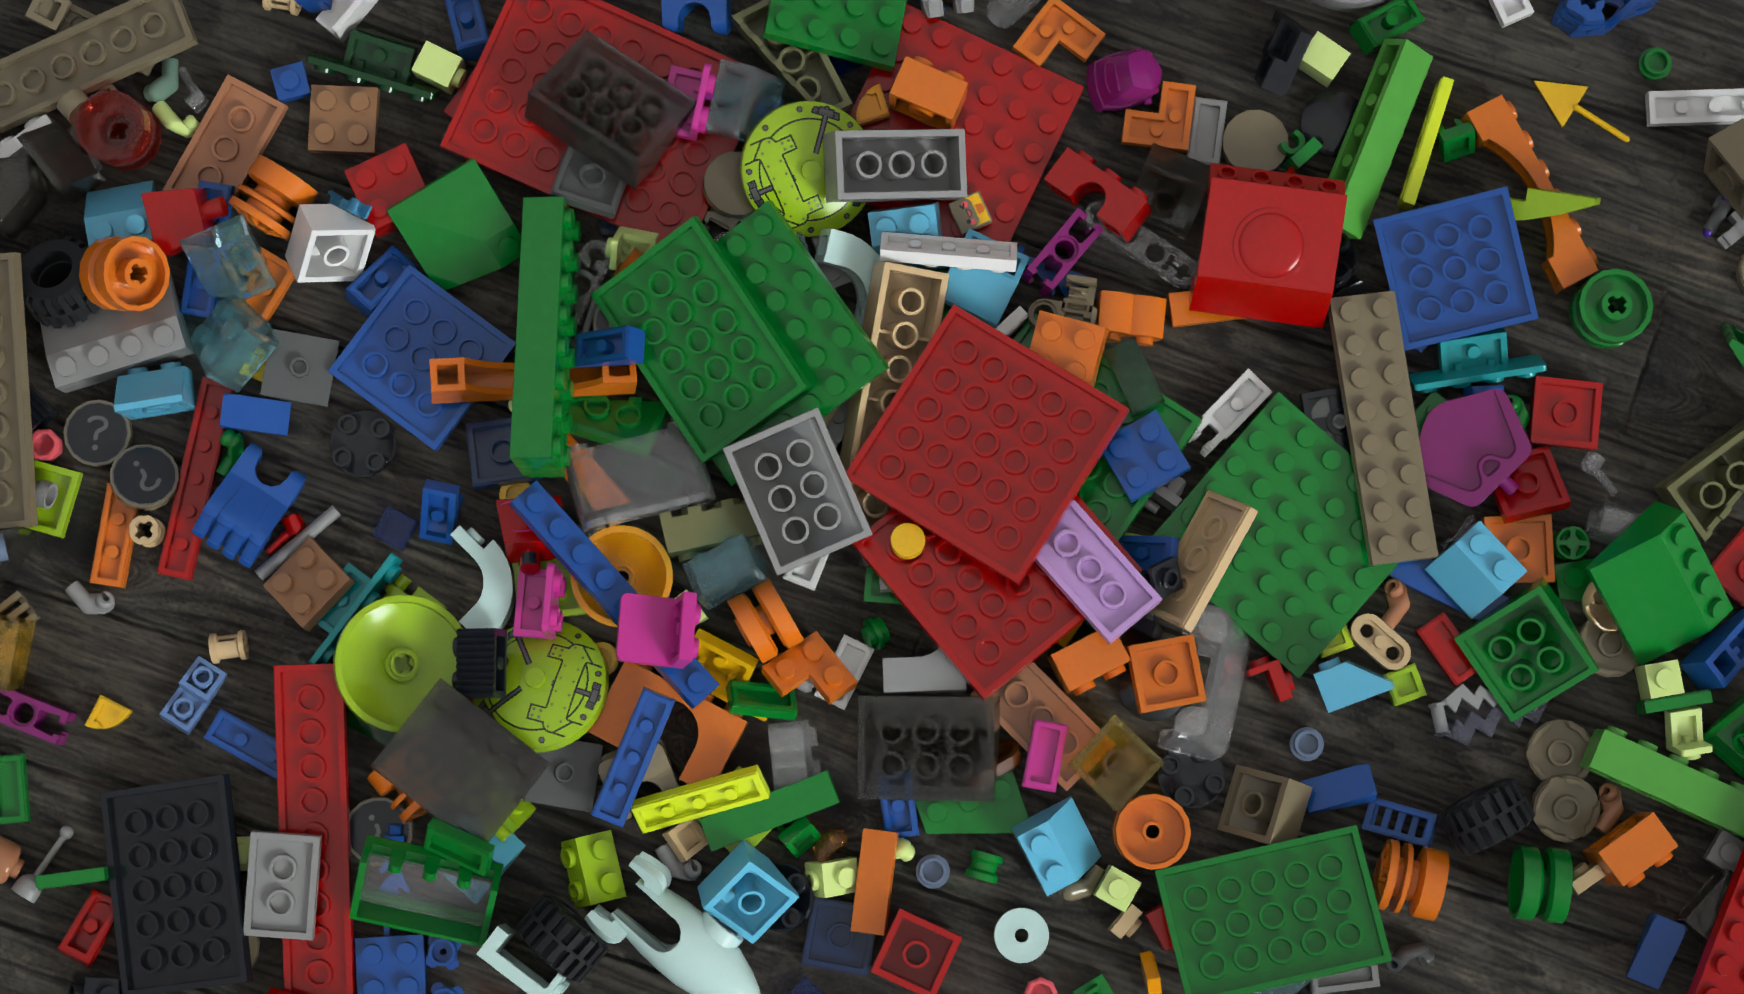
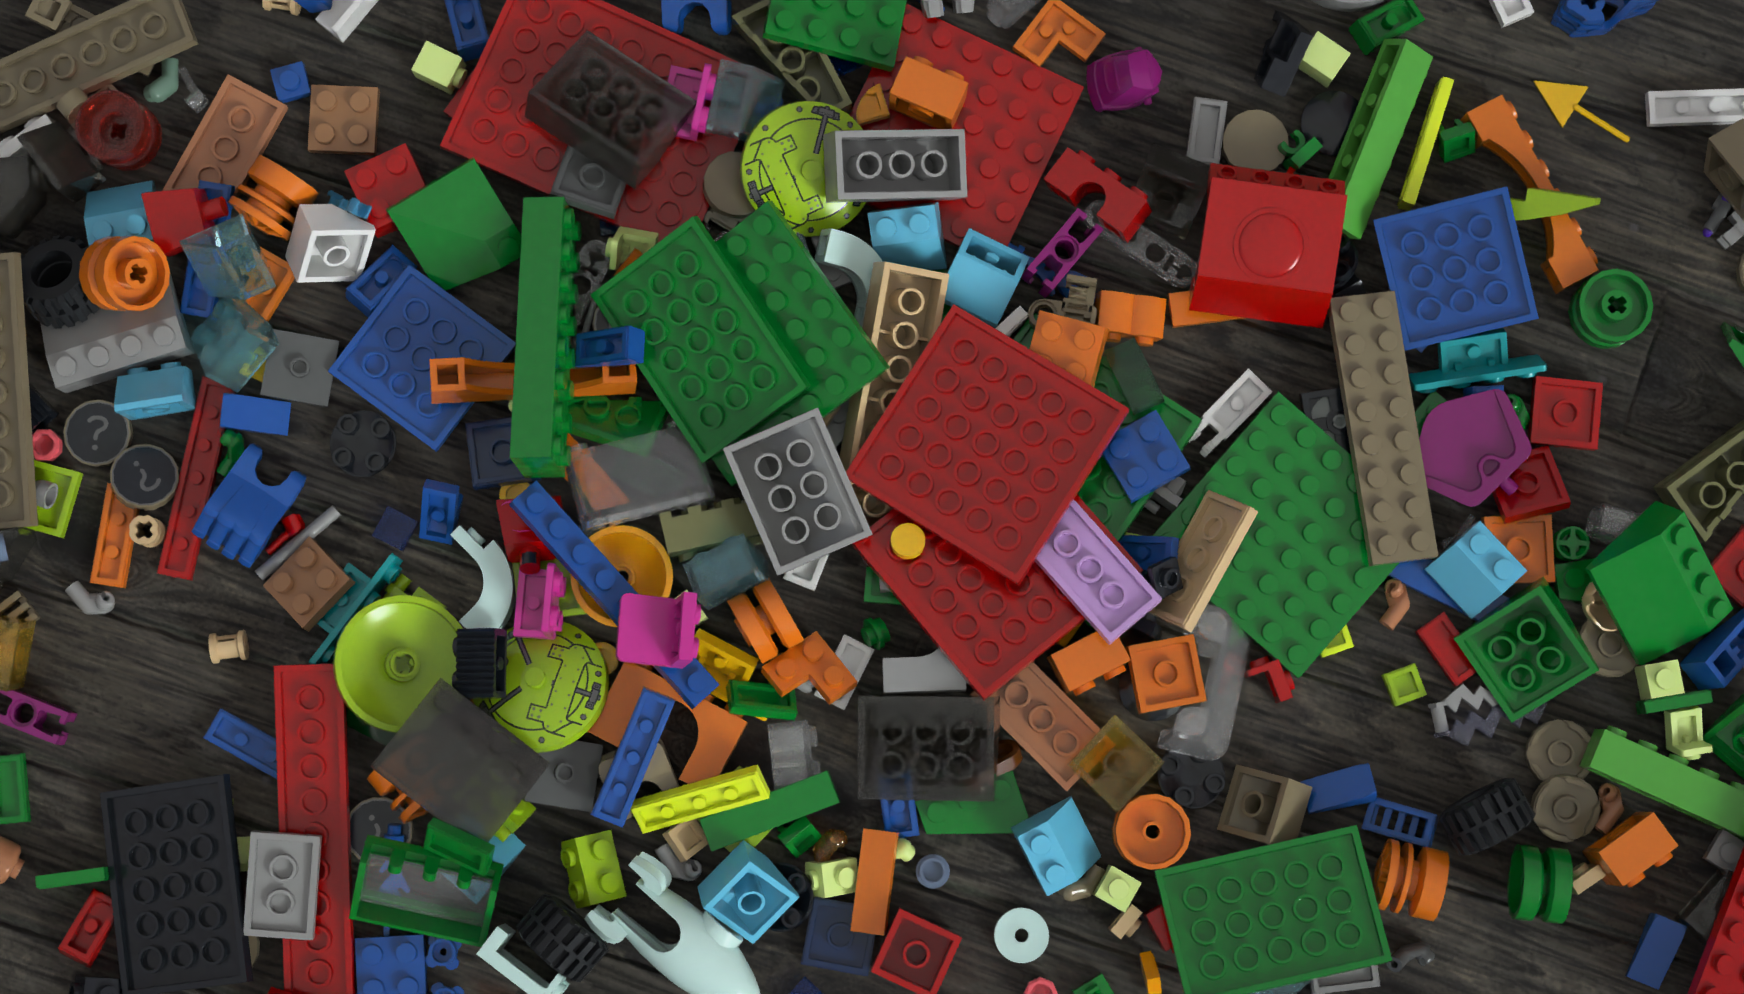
light grey hinge [11,826,74,903] -> none
yellow tile [85,695,133,729] -> none
yellowish green arm [152,101,200,138] -> none
medium blue slope [159,656,227,736] -> none
dark green bracket [305,29,441,103] -> none
white plate [879,232,1017,273] -> none
dark tan tile [948,191,993,236] -> none
green wheel [964,849,1004,884] -> none
dark pink tile [1021,719,1068,793] -> none
orange plate [1121,81,1196,153] -> none
sand blue plate [1289,727,1324,761] -> none
medium azure slope [1313,657,1395,713] -> none
tan plate [1349,613,1411,670] -> none
clear hand [1581,452,1618,496] -> none
green plate [1638,47,1672,81] -> none

